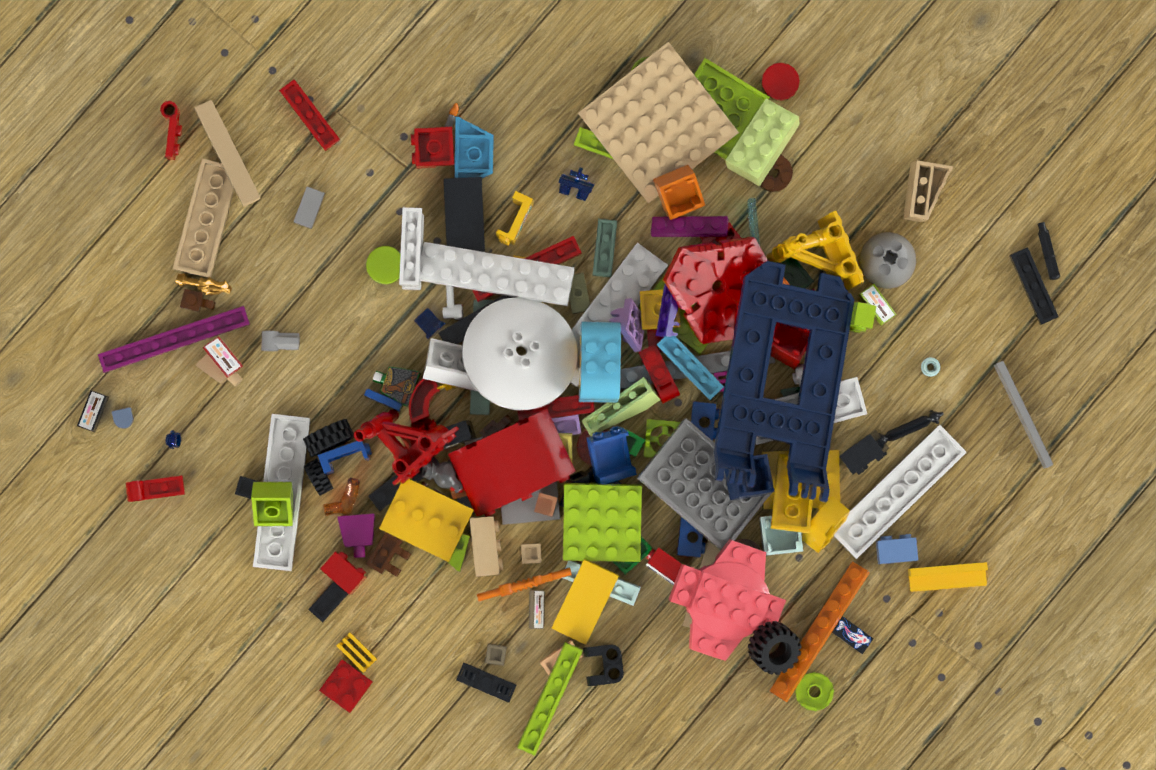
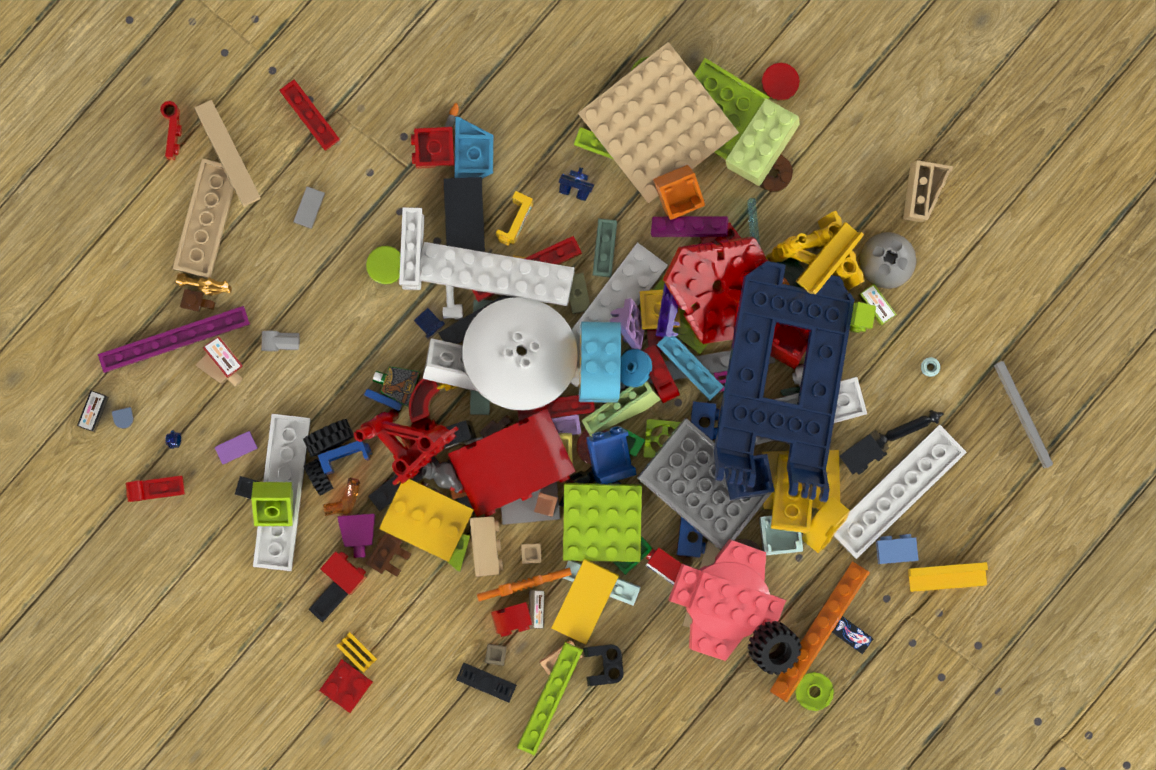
black plate [1009,247,1059,325] -> none
black piece [1037,222,1061,280] -> none
none -> medium lavender tile [215,431,258,465]
none -> red brick [491,602,533,637]
none -> dark azure plate [620,349,652,388]
none -> yellow panel [796,222,864,294]

